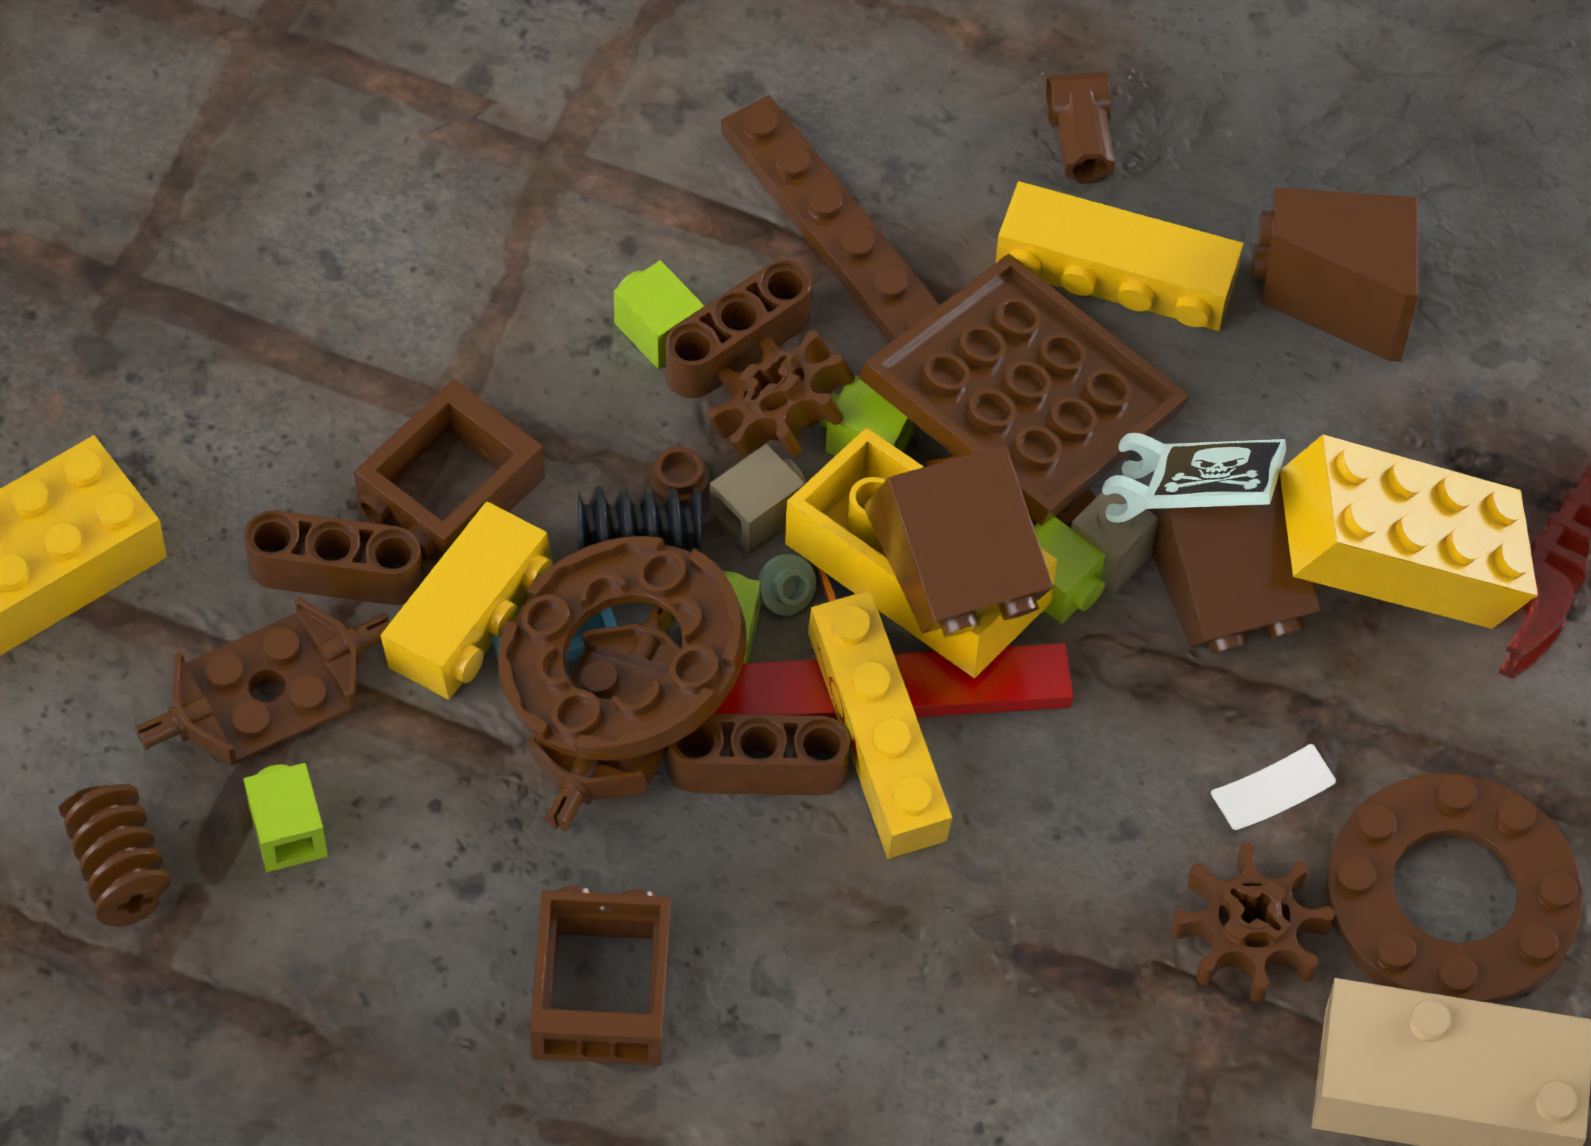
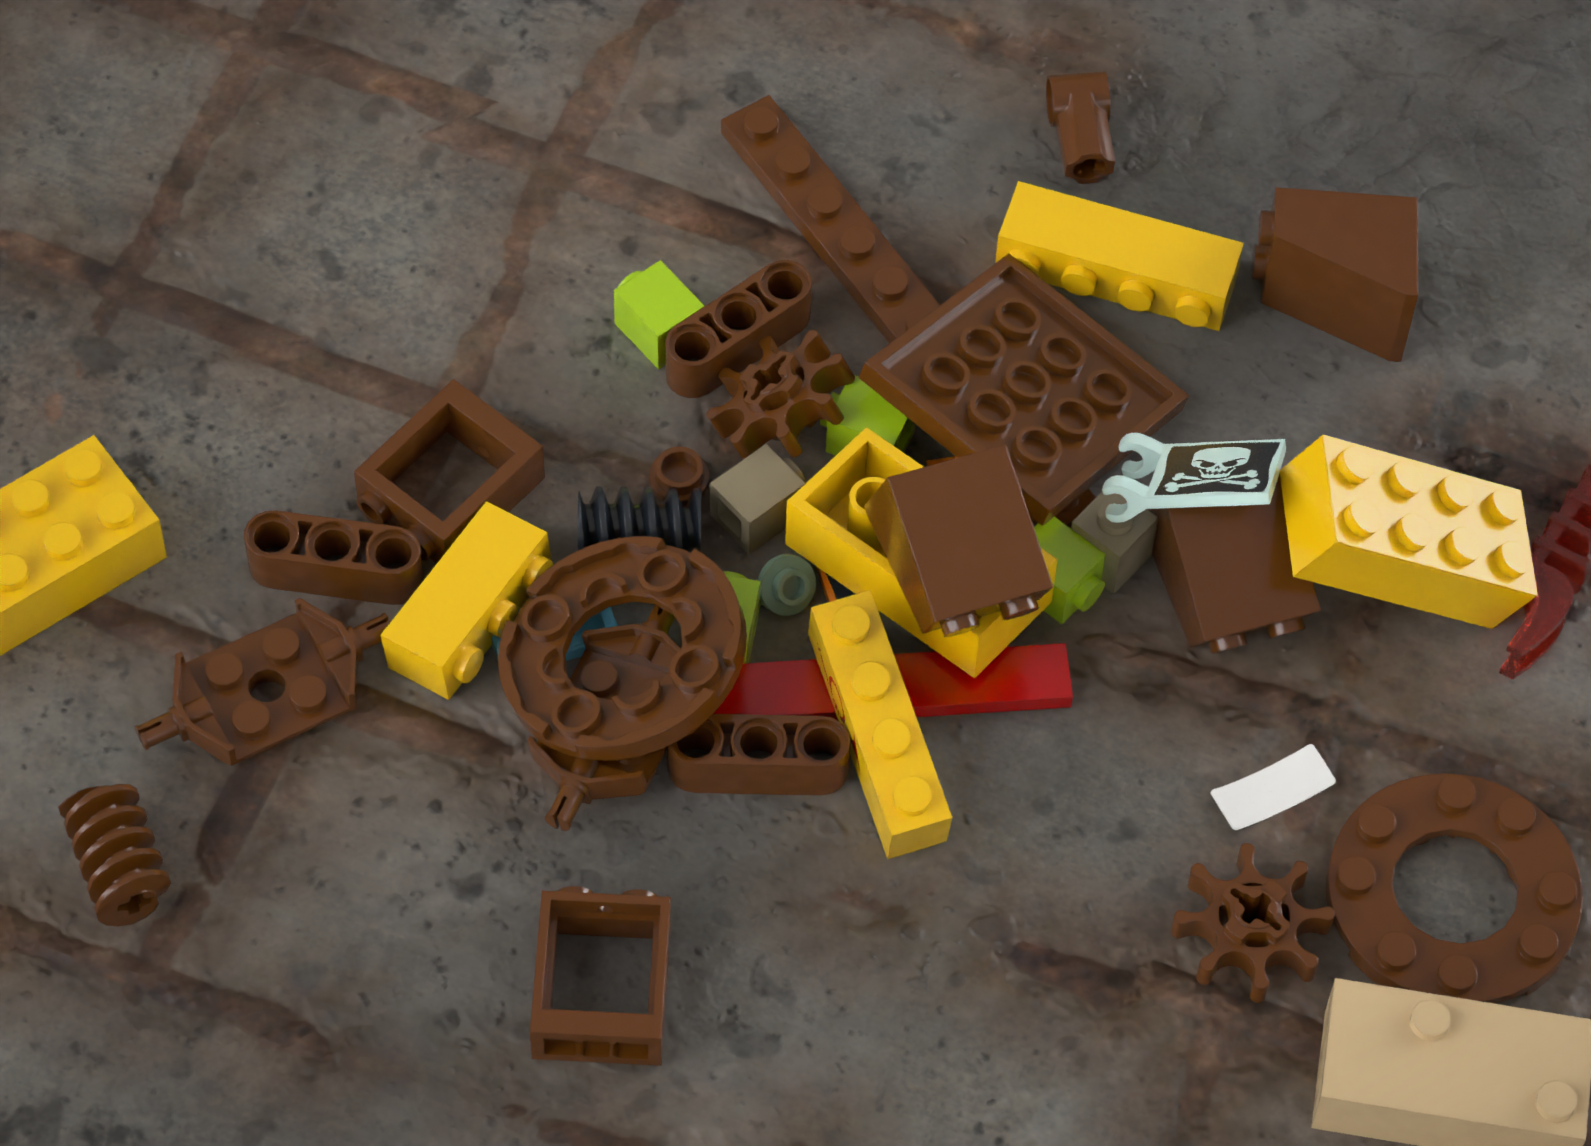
lime brick [243,763,328,873] -> none

